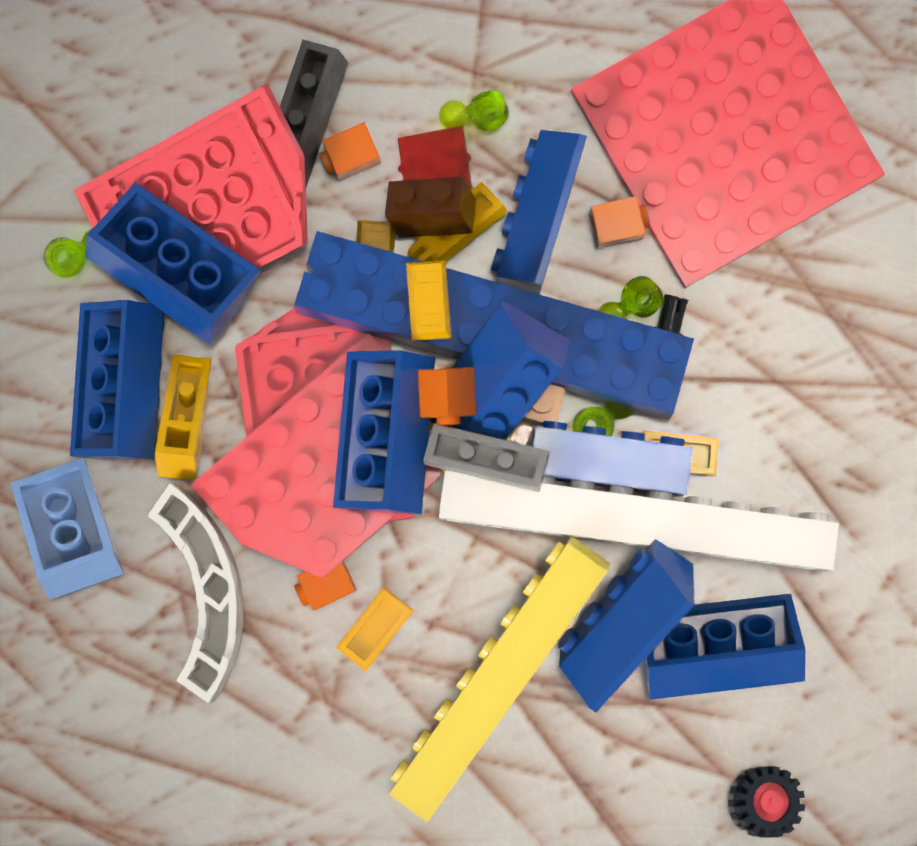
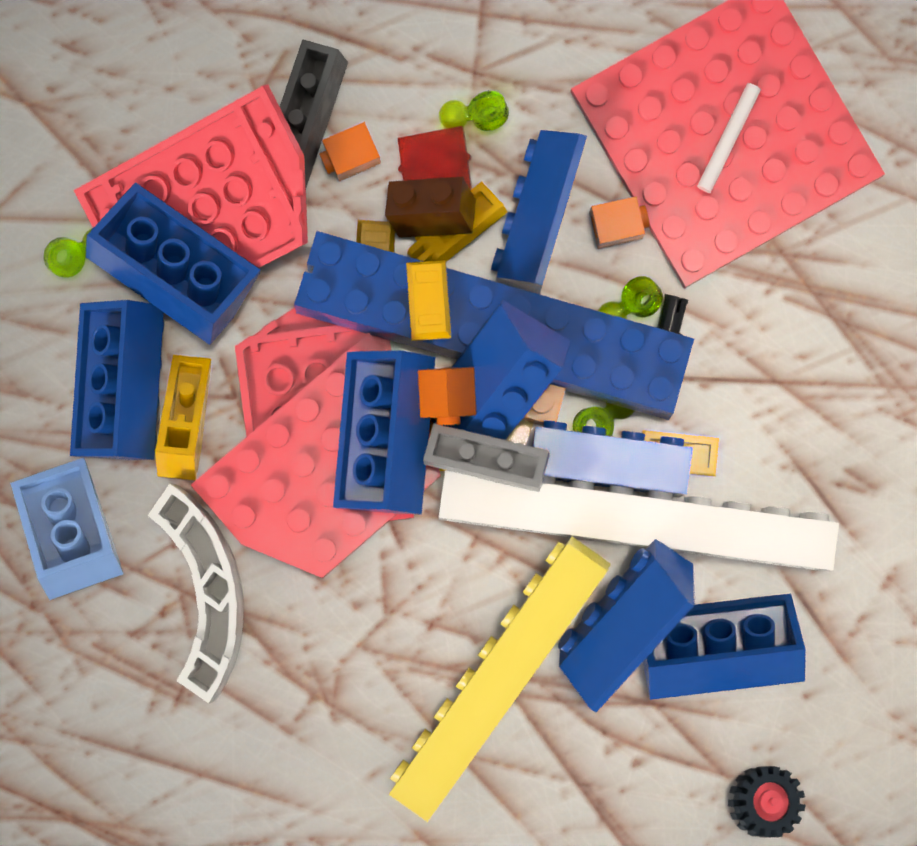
orange brick [294,560,357,611] -> none
yellow tile [336,587,414,671] -> none
none -> white bar [697,83,761,193]

